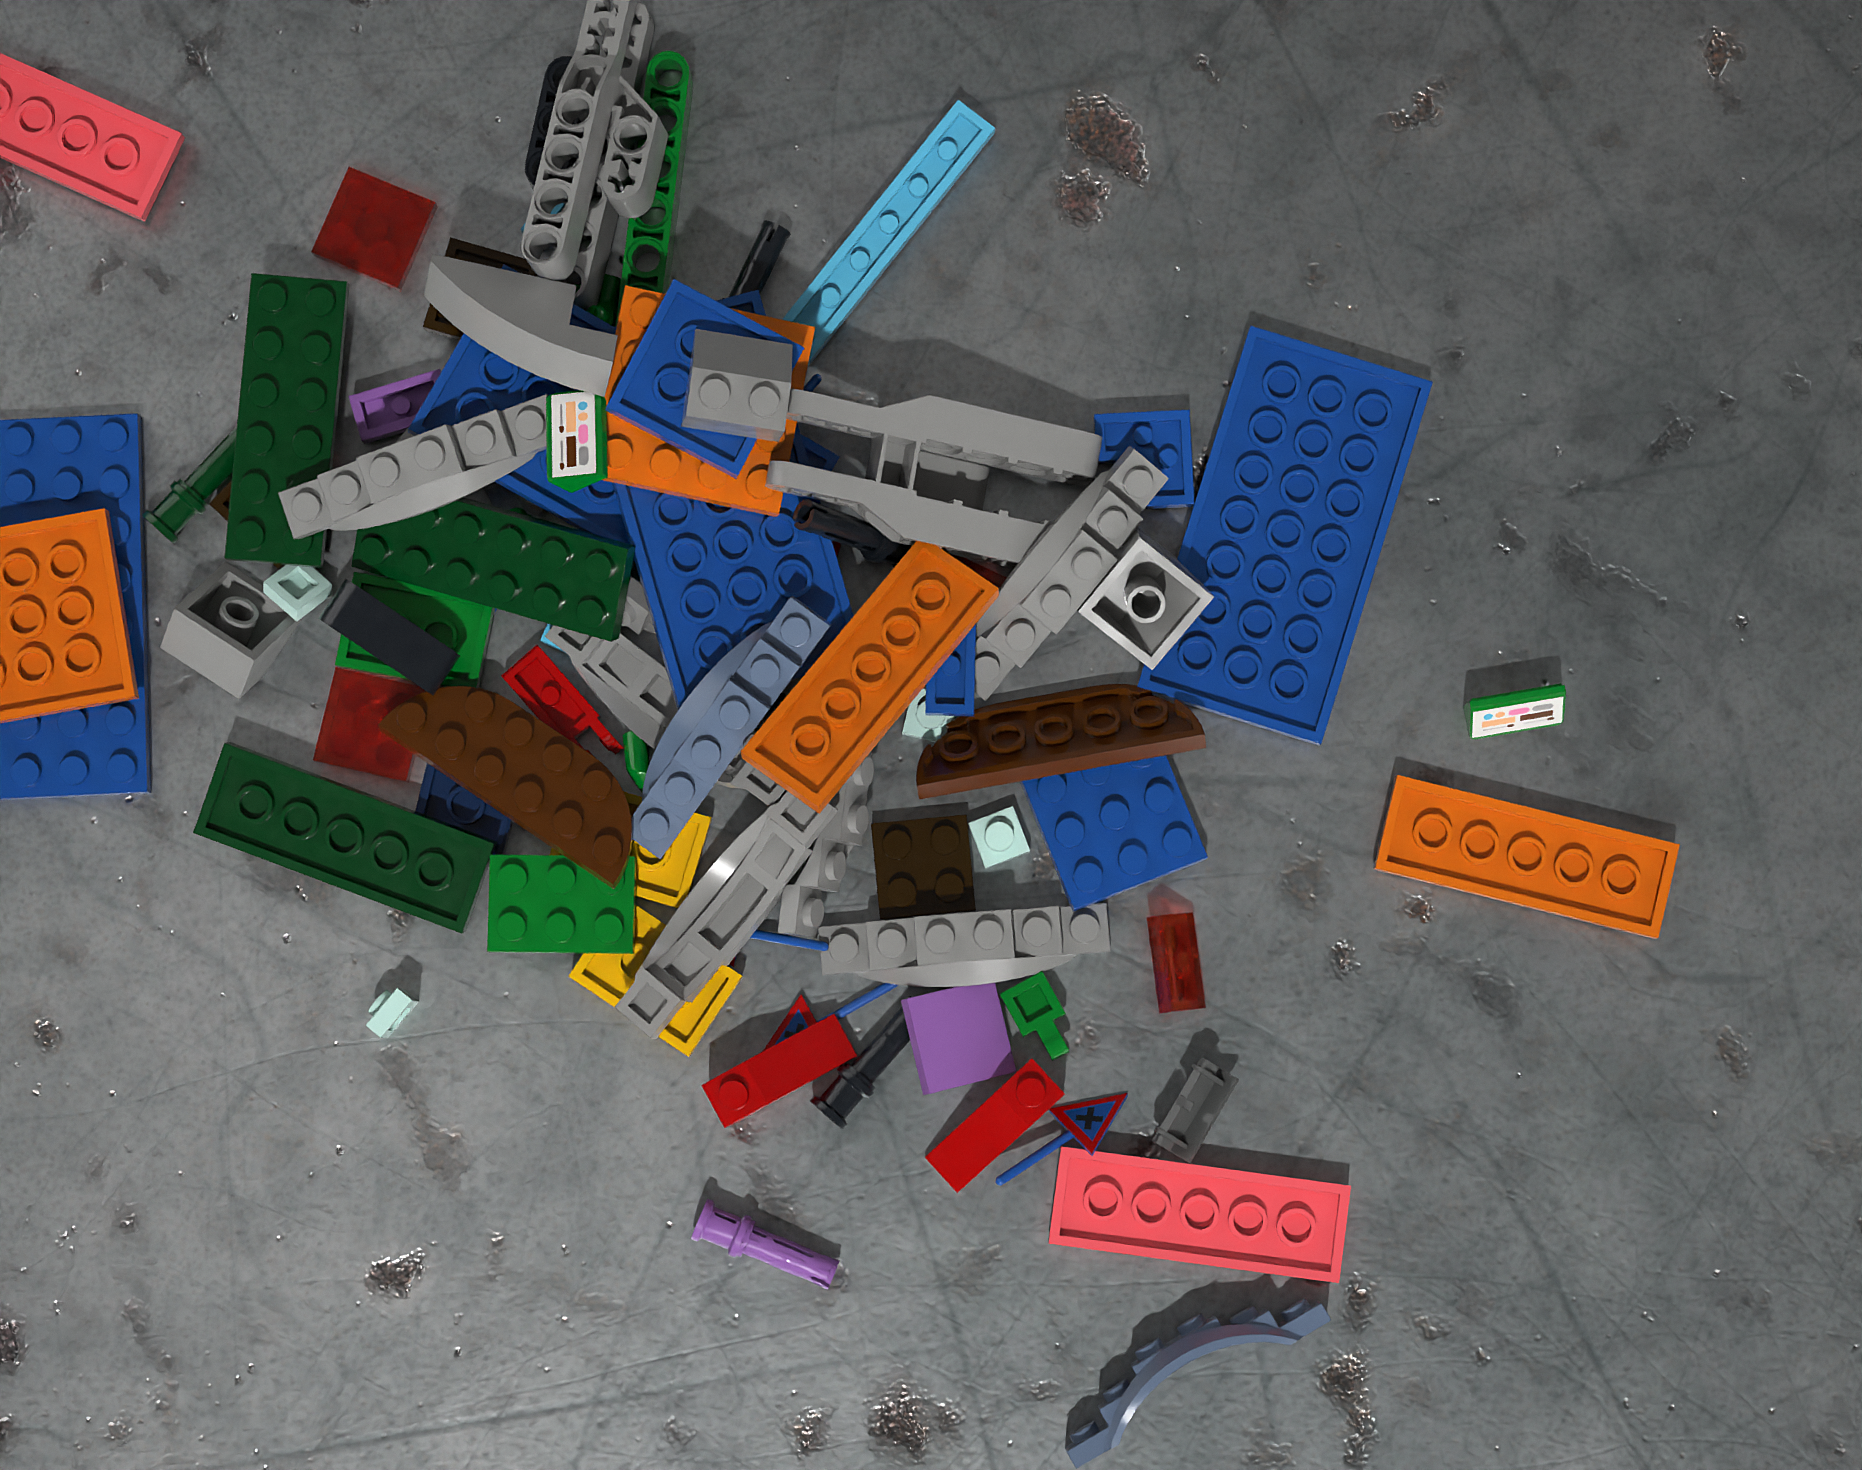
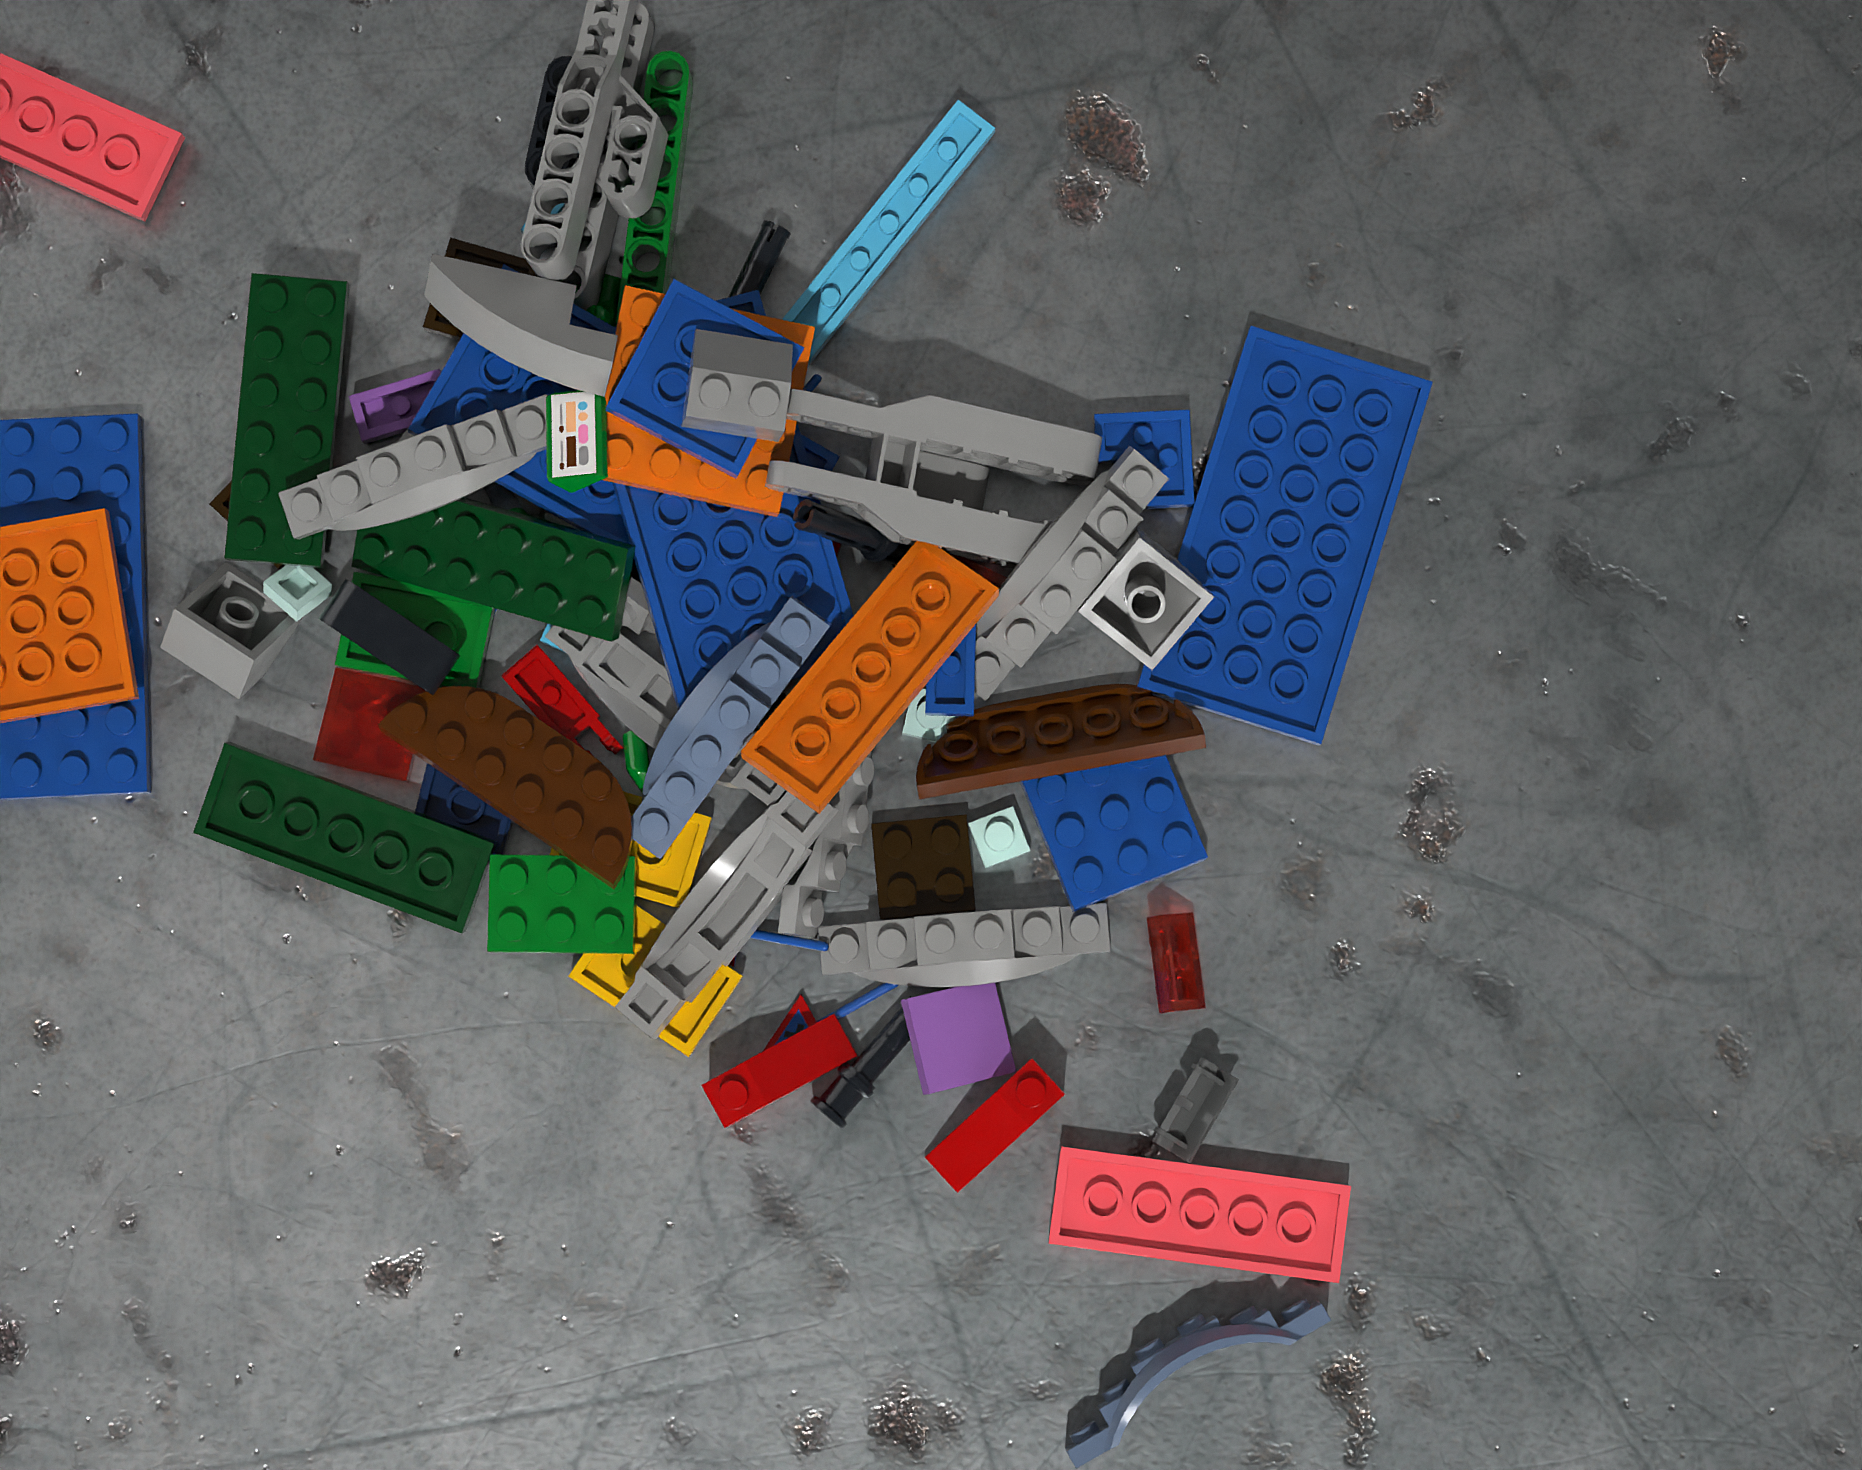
dark green pin [142,426,237,544] -> none
clear red plate [311,167,438,292] -> none
light aqua plate [366,988,419,1039] -> none
medium lavender pin [691,1198,840,1290] -> none
piece [995,1093,1128,1186] -> none
green plate [1000,971,1069,1061] -> none
orange plate [1373,775,1680,939] -> none
slope [1463,683,1566,740] -> none

